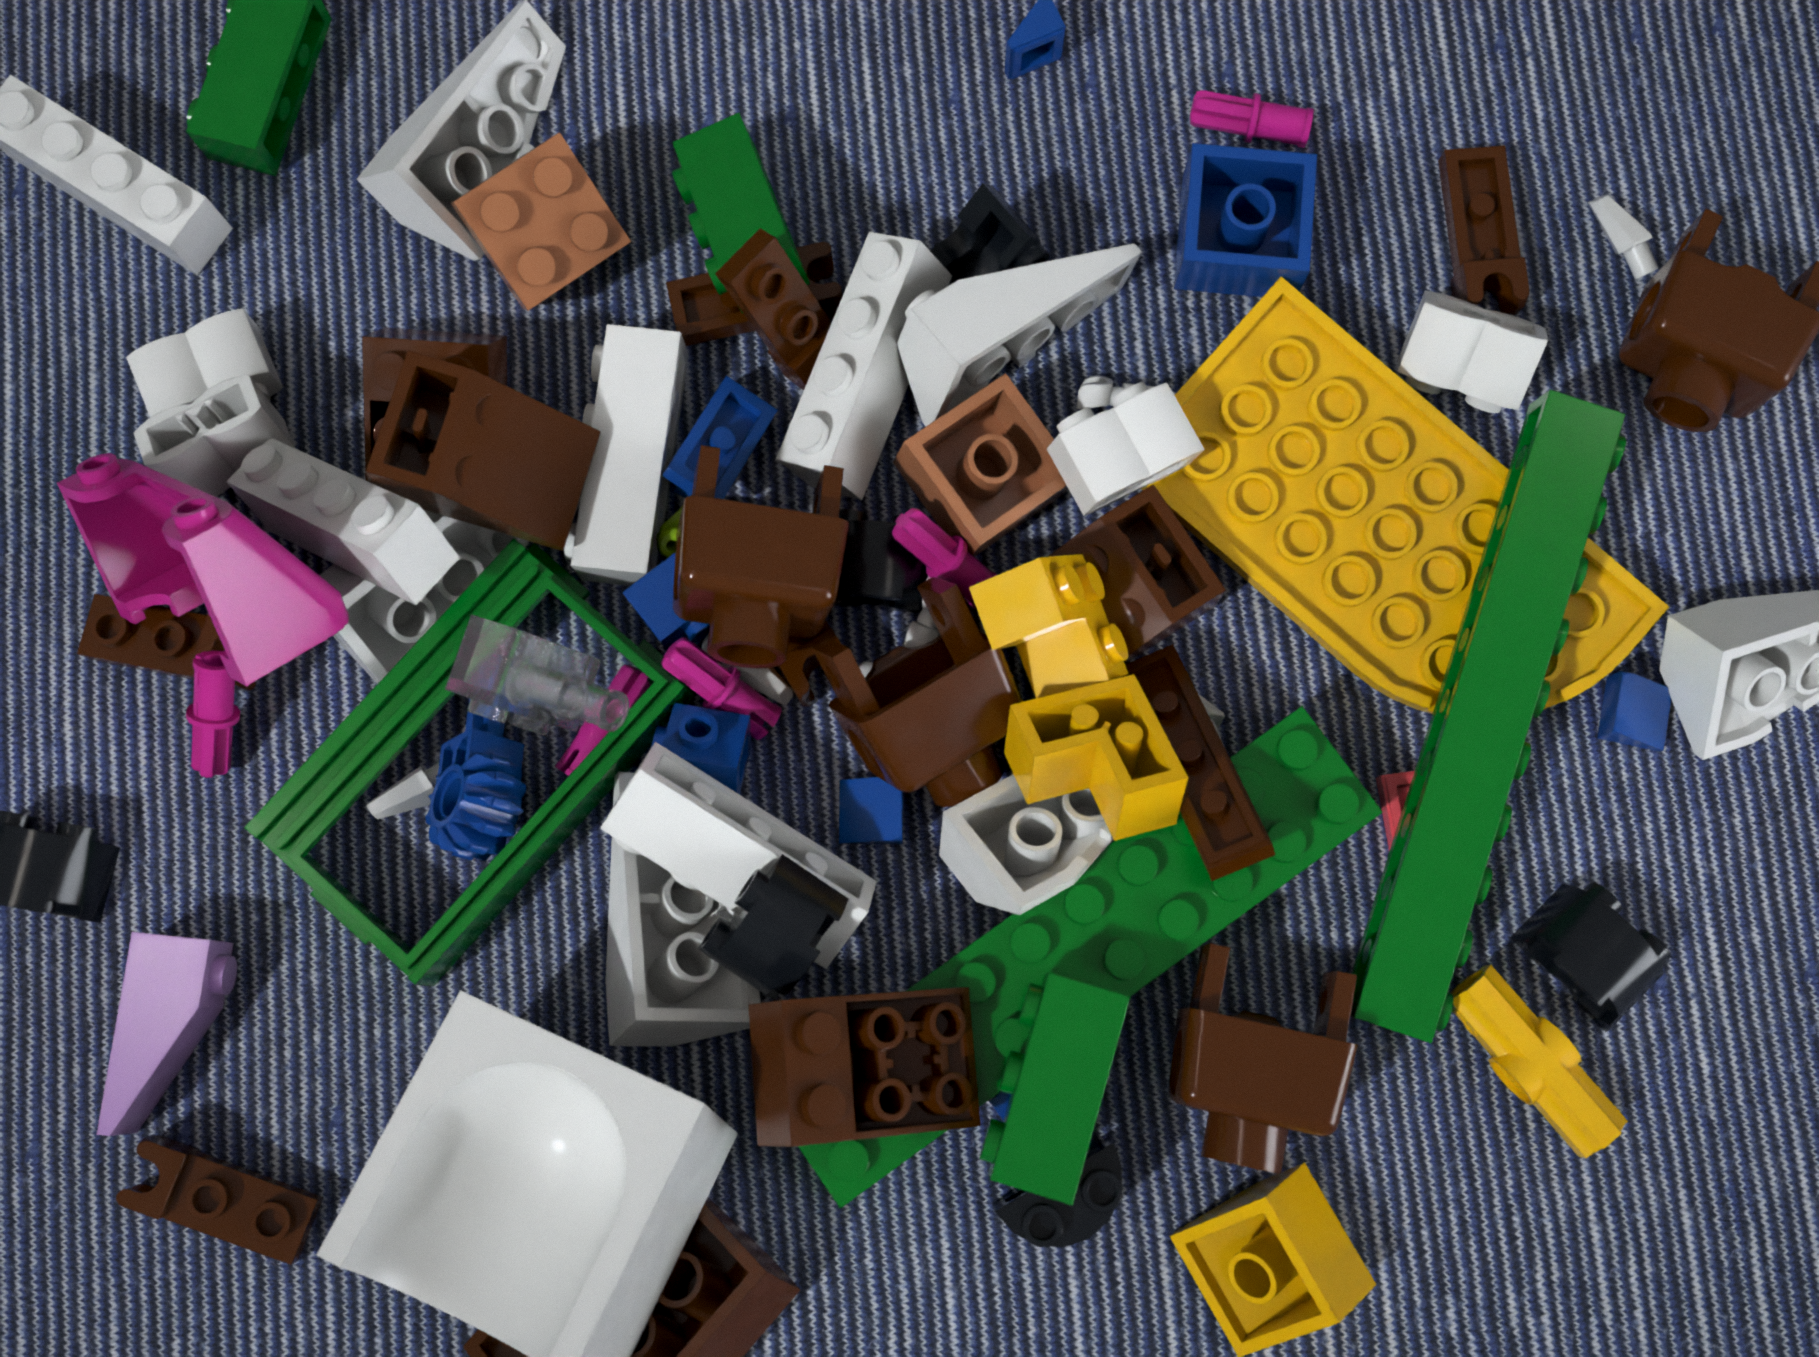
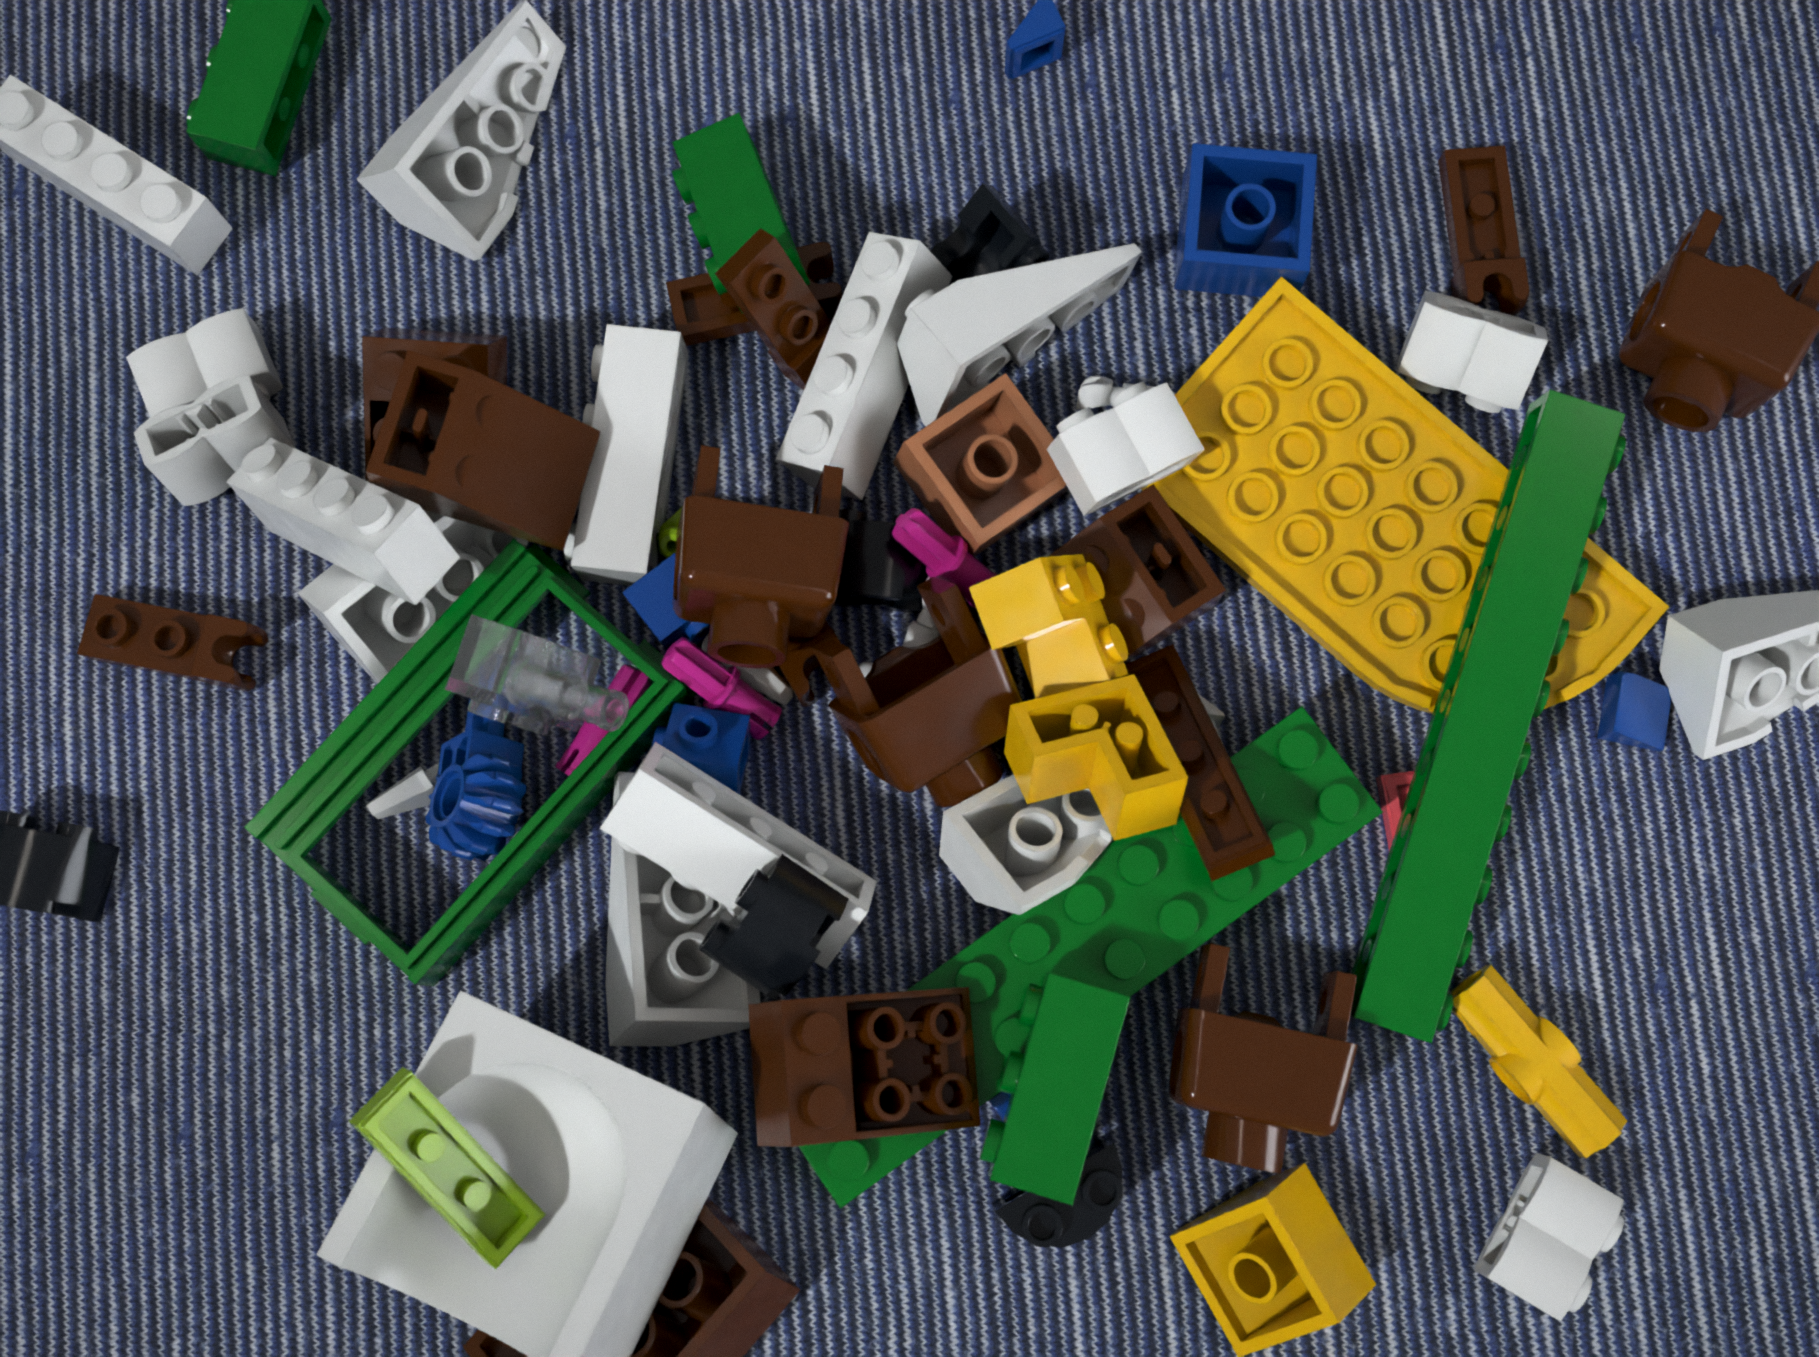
dark pink windscreen [57,453,349,686] -> none
lavender slope [96,932,237,1136] -> none
reddish brown plate [116,1135,324,1265] -> none
dark pink axle [186,650,240,778] -> none
nougat brick [450,132,631,311] -> none
blue plate [662,375,778,499] -> none
blue slope [839,777,903,845] -> none
dark pink axle [1189,90,1314,148] -> none
black cylinder [1510,882,1671,1032] -> none
white bar [1588,195,1659,279] -> none
none -> lime tile [348,1067,546,1269]
none -> white brick [1474,1153,1624,1321]

